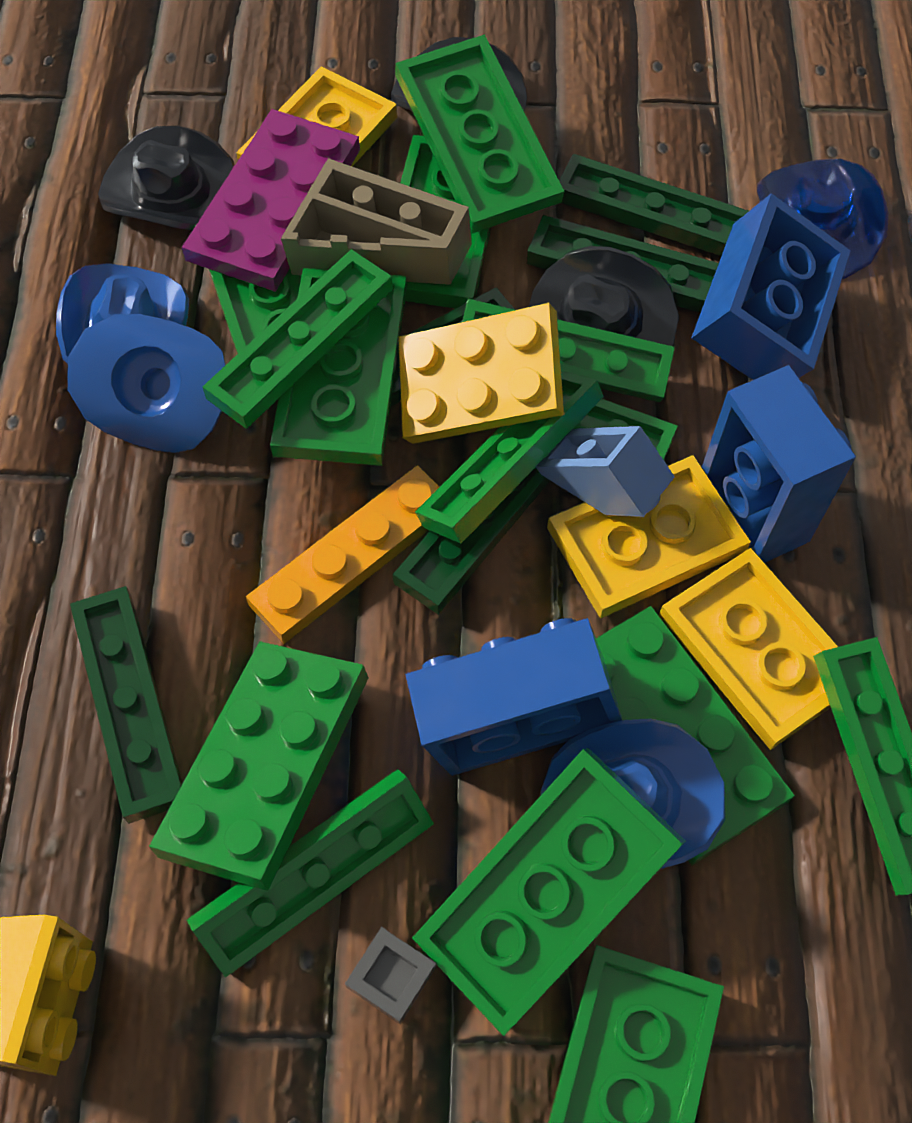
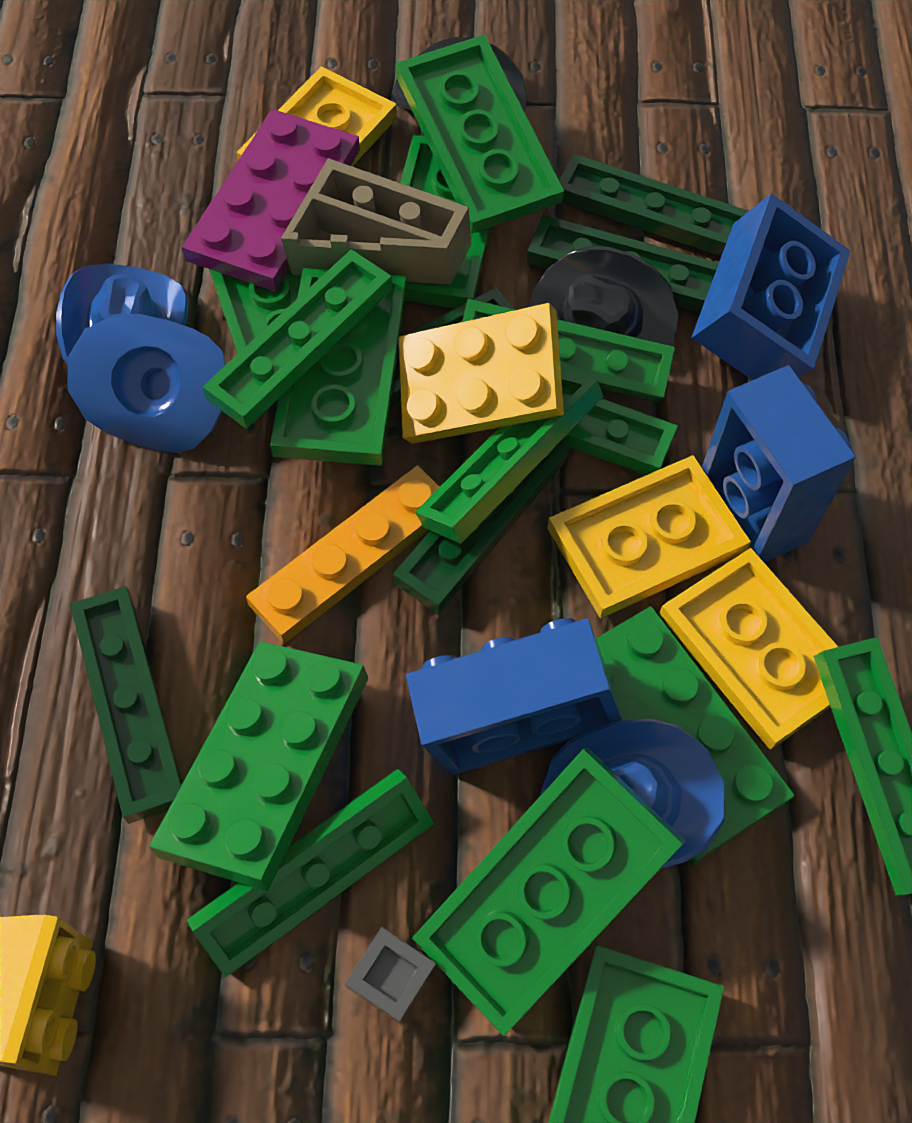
black hat [98,125,235,230] -> none
medium blue slope [536,426,675,517] -> none
clear blue hat [757,159,889,279] -> none

